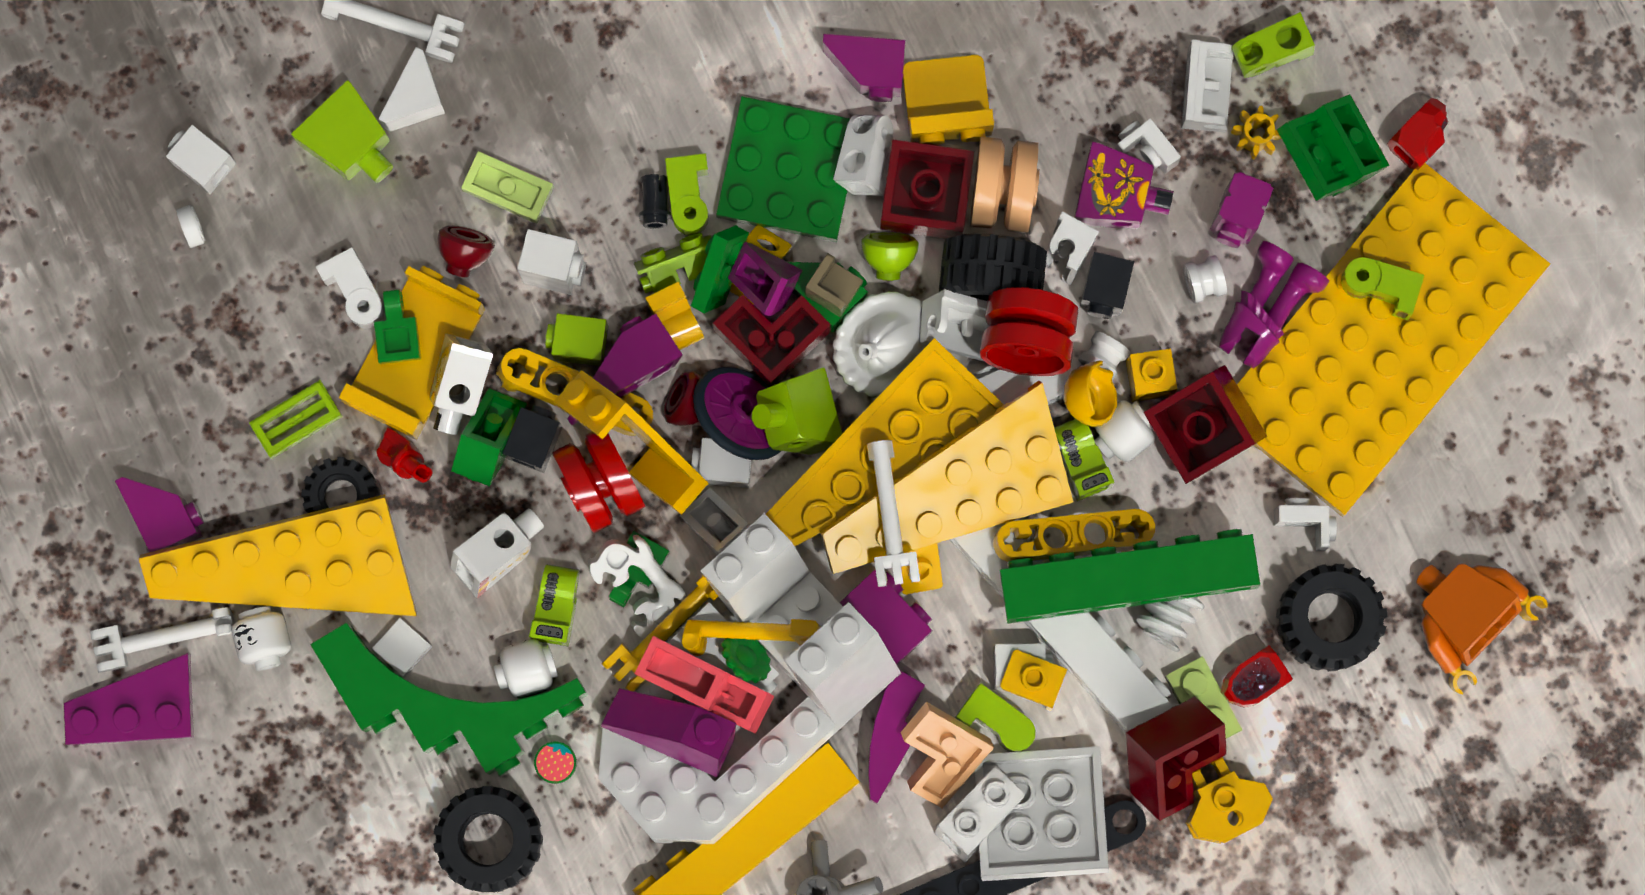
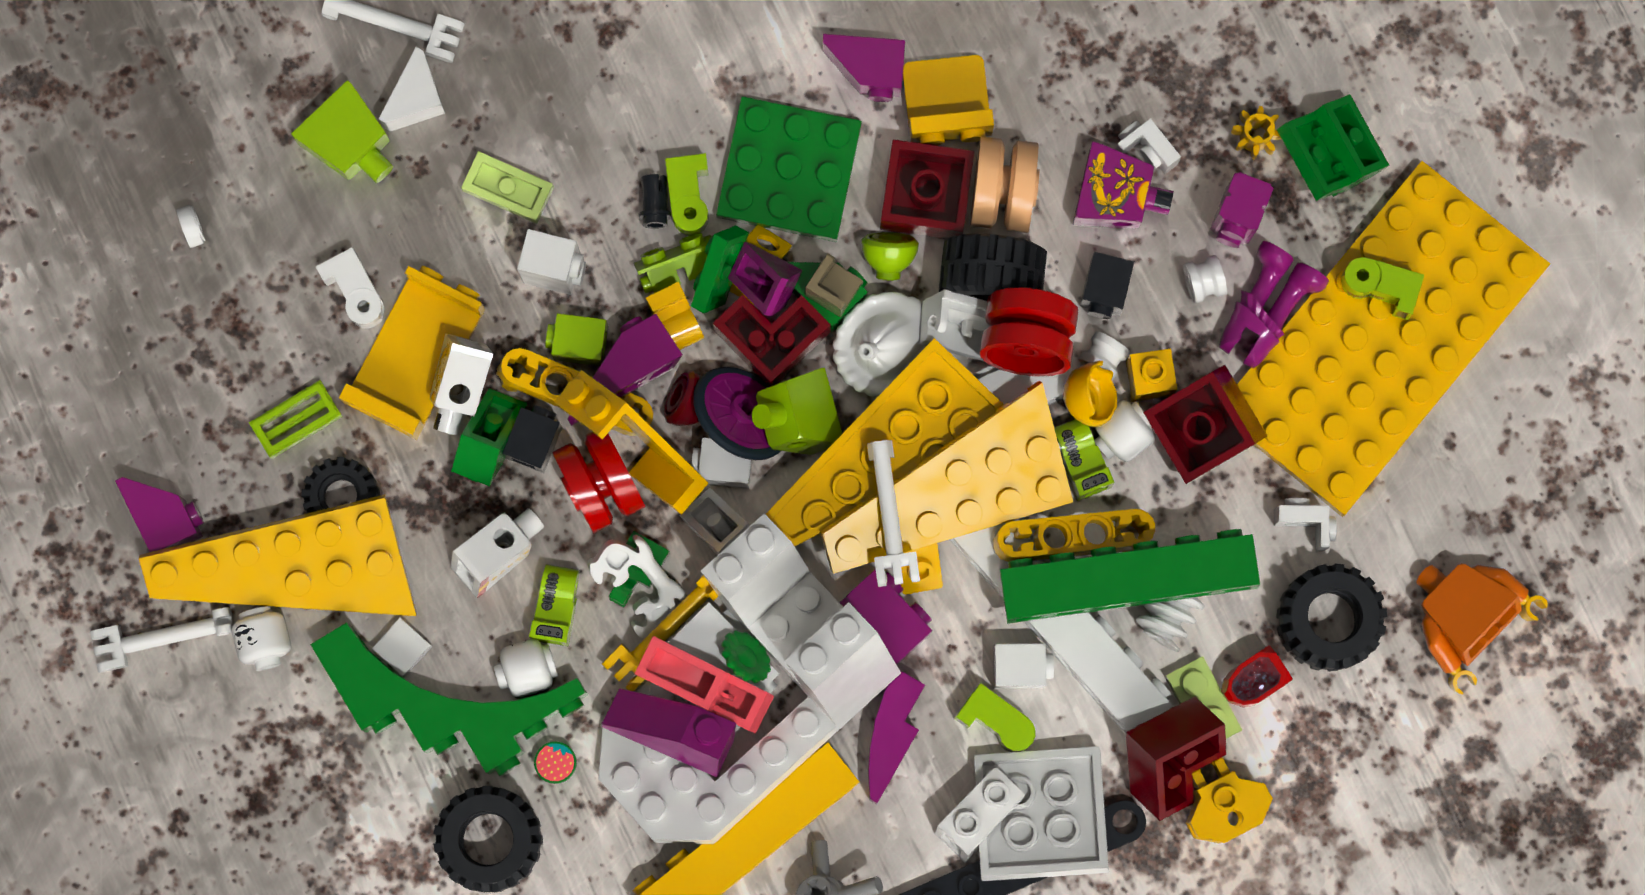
magenta wing [64,653,194,745] -> none
white brick [166,125,237,195] -> none
green plate [374,290,421,364] -> none
red piece [377,428,433,483] -> none
dark red brick [438,226,495,277] -> none
yellow hinge [682,619,821,656] -> none
white leg [833,114,894,196] -> none
light nougat plate [900,702,994,809] -> none
yellow bracket [1000,650,1067,711] -> none
white hinge [1046,211,1099,285] -> none
white hinge [1181,39,1233,133] -> none
lime leg [1232,12,1315,78] -> none
red rock [1387,98,1448,170] -> none

